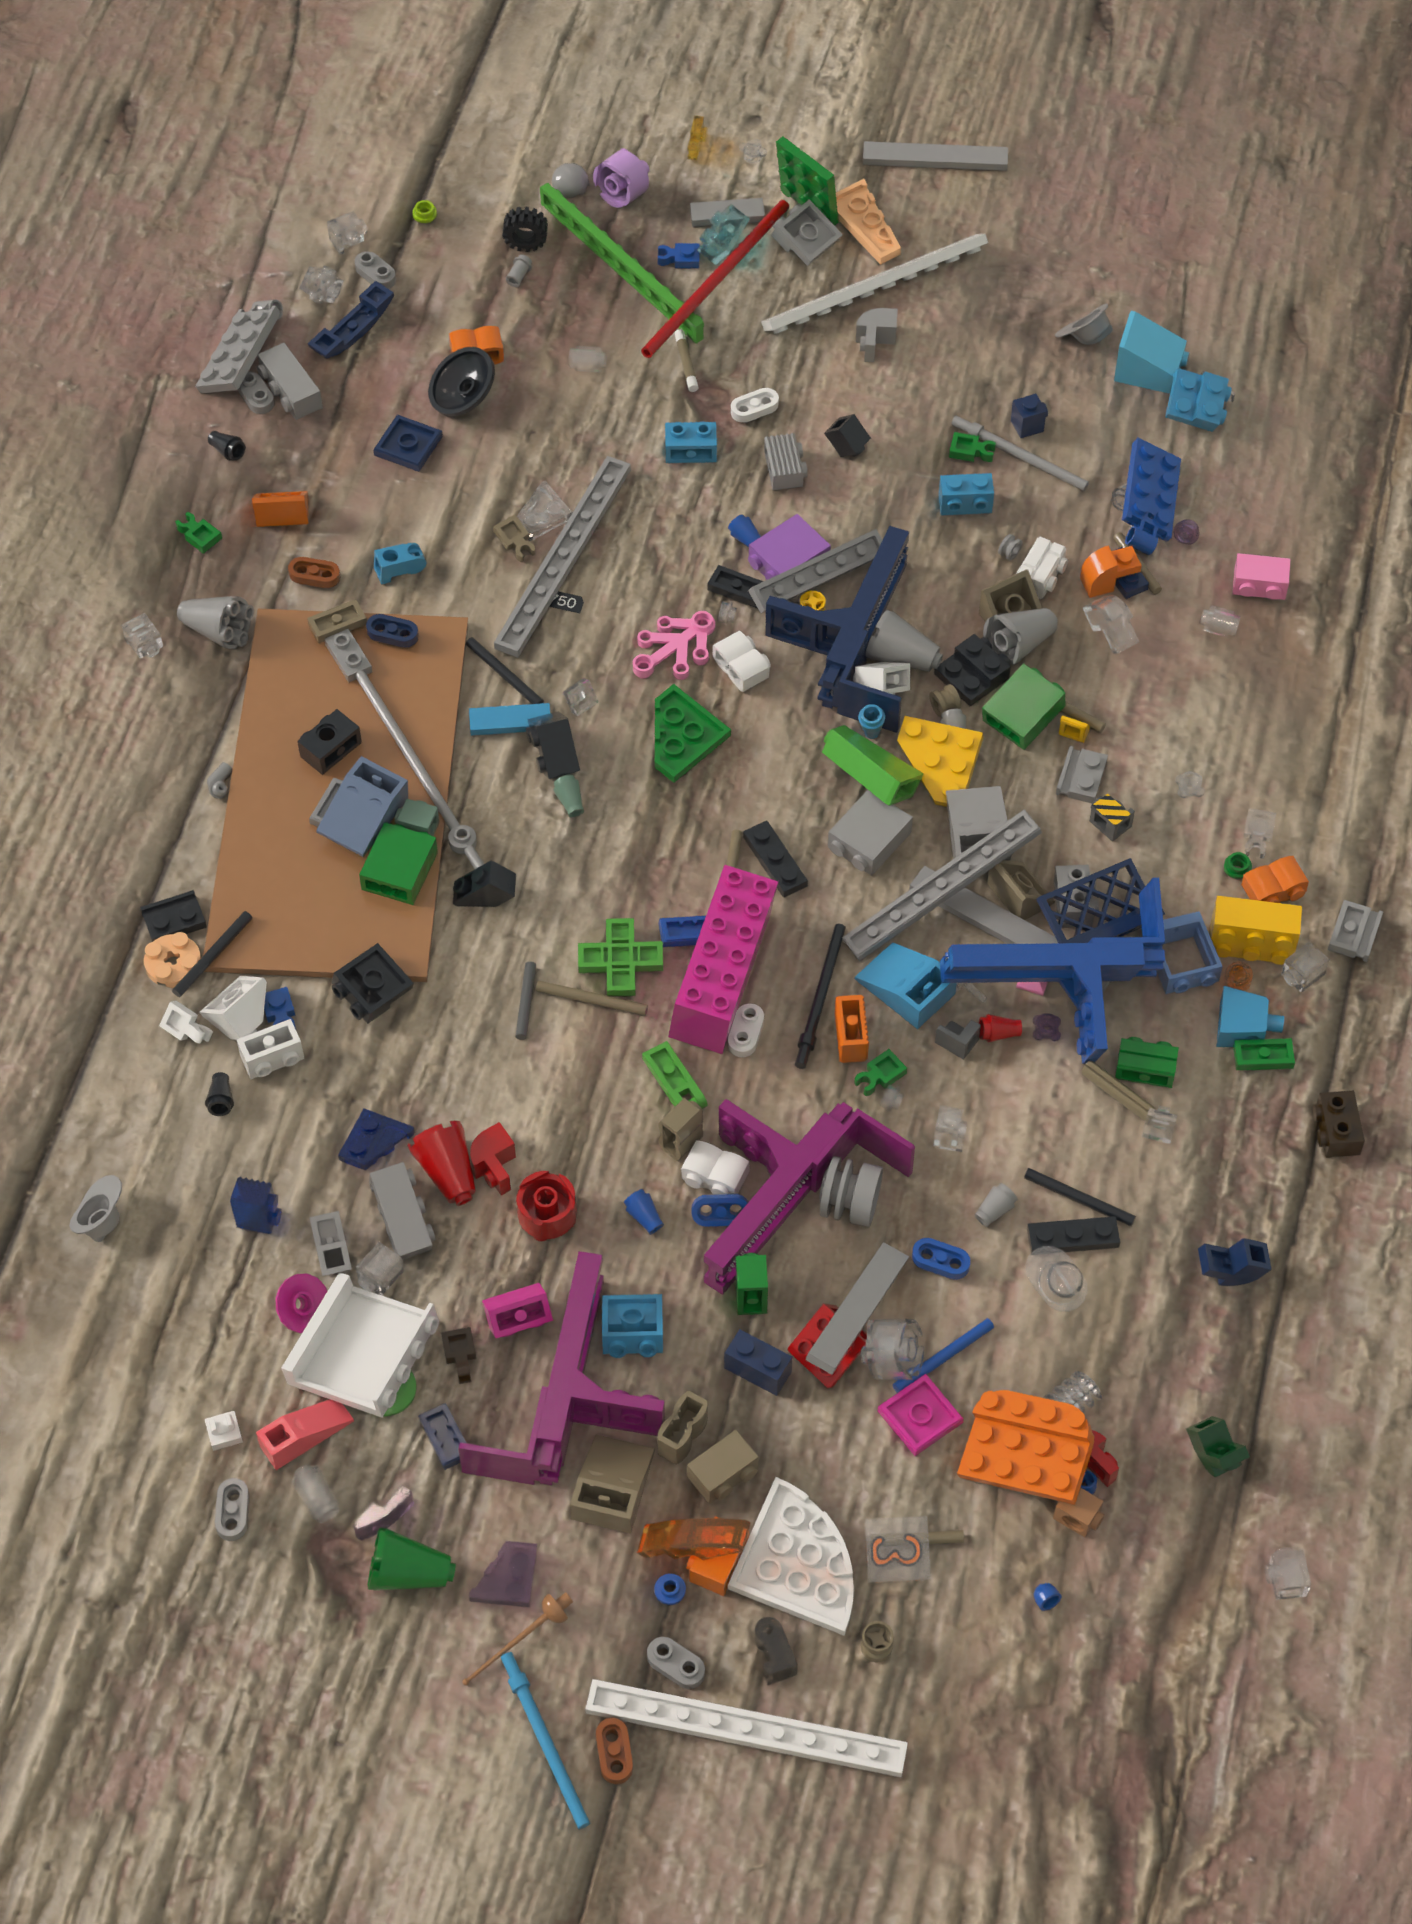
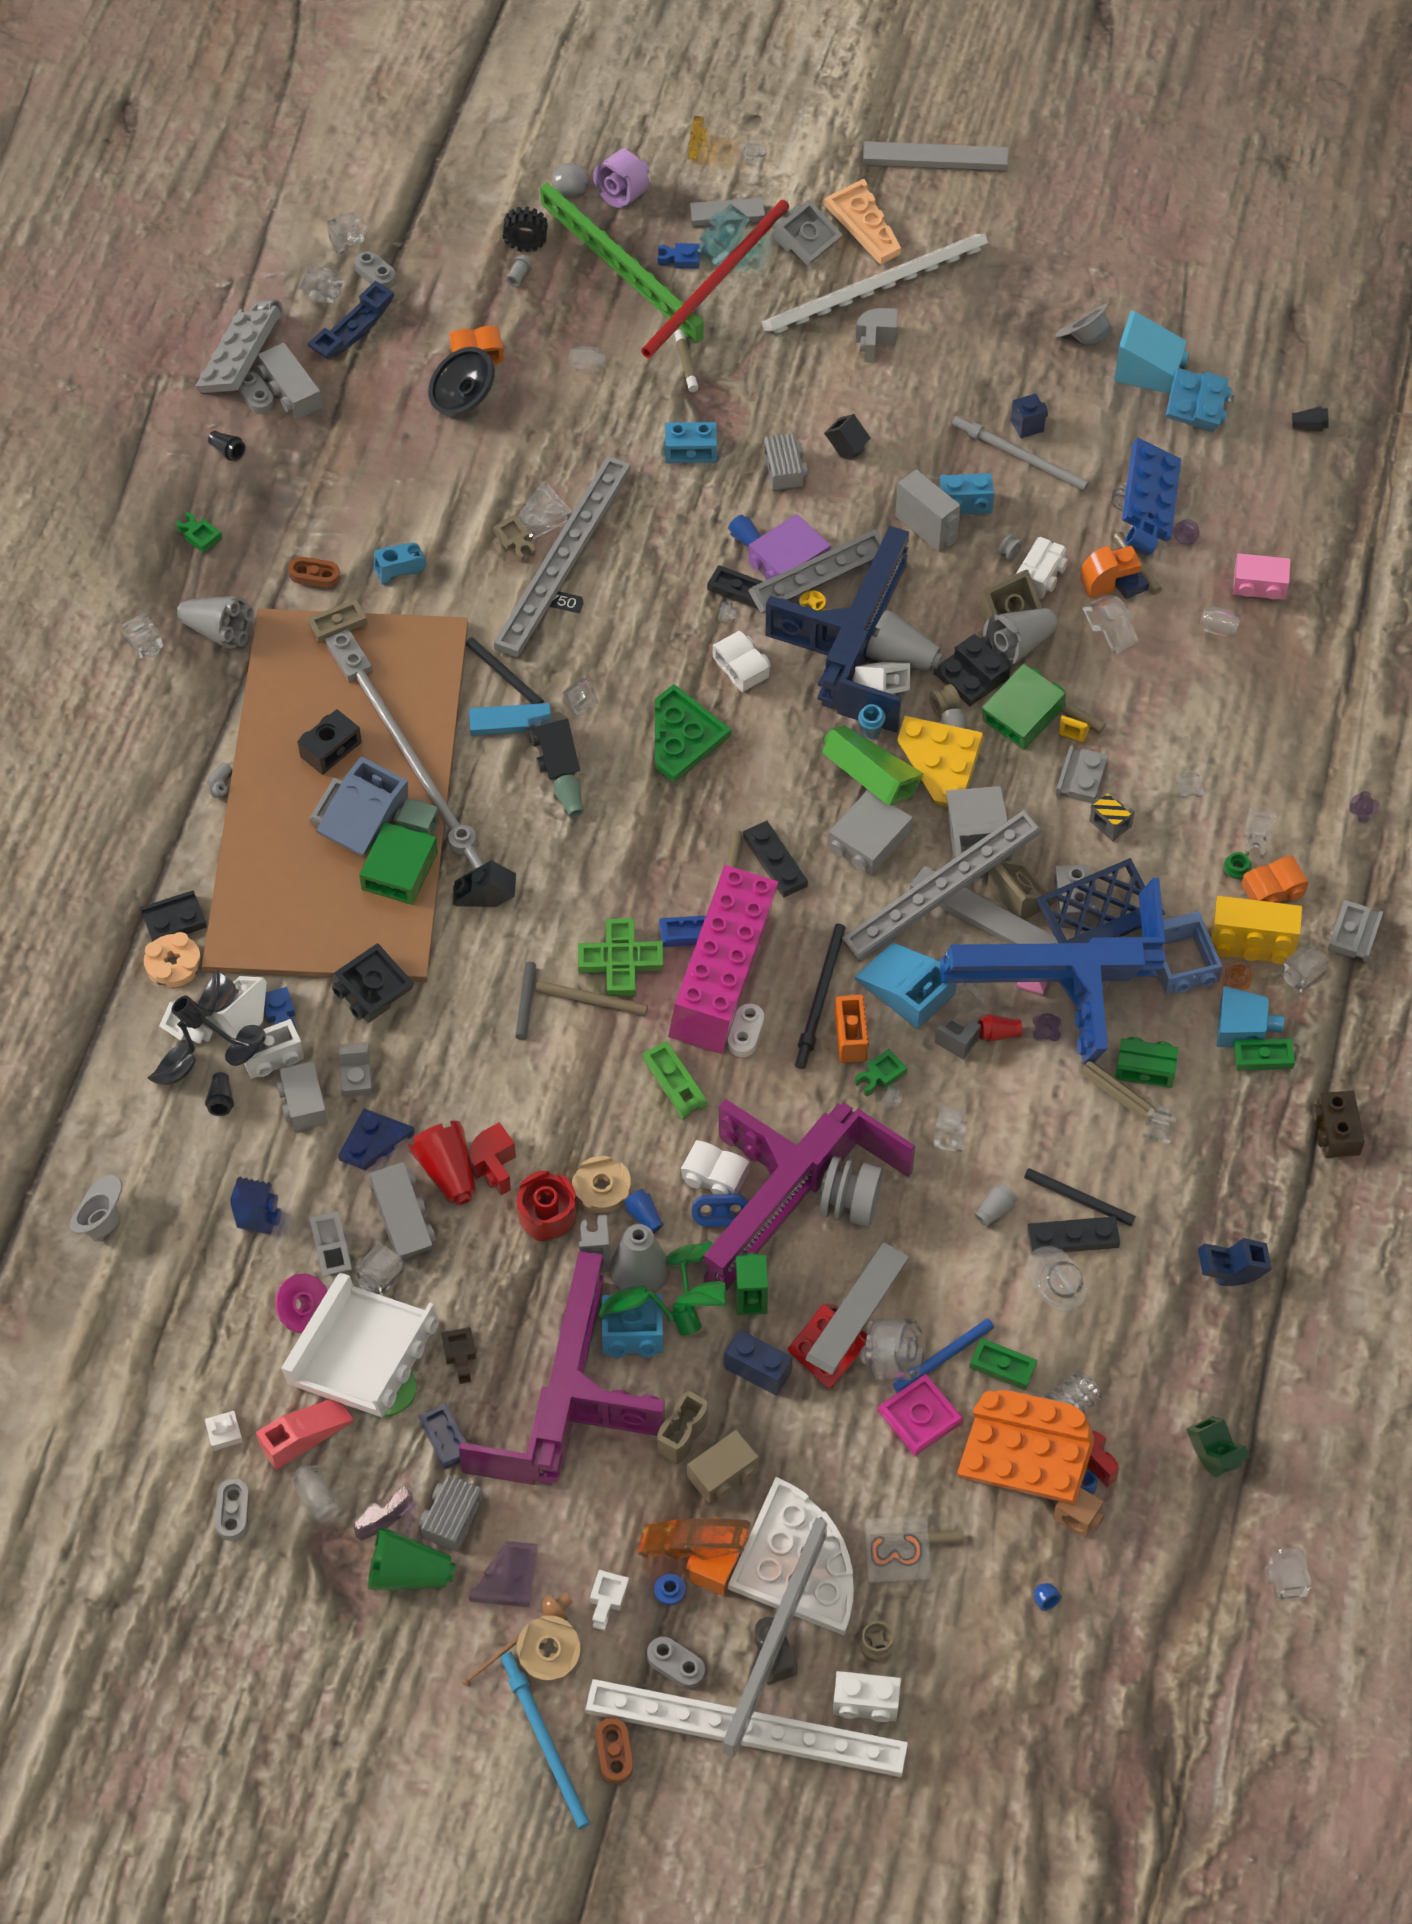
black bar [172,911,252,997] -> none
orange slope [252,491,308,527] -> none
dark blue plate [366,614,419,648] -> none
dark blue tile [373,414,443,472] -> none
lime plate [412,200,437,223] -> none
dark pink brick [482,1283,553,1338] -> none
dark tan slope [570,1434,655,1534] -> none
bright pink plant [633,611,716,680] -> none
dark tan brick [658,1098,703,1161] -> none
white plate [731,388,779,423] -> none
green plate [776,136,839,226] -> none
blue plate [912,1238,971,1280] -> none
green plate [949,432,996,462] -> none
none -> black plant [147,970,266,1085]
none -> light grey brick [276,1061,328,1132]
none -> light grey slope [339,1042,372,1097]
none -> light grey brick [419,1475,483,1552]
none -> tan plate [517,1615,581,1681]
none -> tan plate [572,1156,631,1214]
none -> light grey hinge [579,1215,610,1272]
none -> white plate [590,1570,629,1631]
none -> green plant [599,1241,726,1336]
none -> light grey cone [610,1224,670,1293]
none -> light grey tile [723,1517,827,1758]
none -> white brick [833,1671,901,1722]
none -> light grey brick [895,469,960,552]
none -> green plate [969,1338,1038,1390]
none -> black cone [1292,406,1329,431]
none -> plate [1350,791,1379,823]

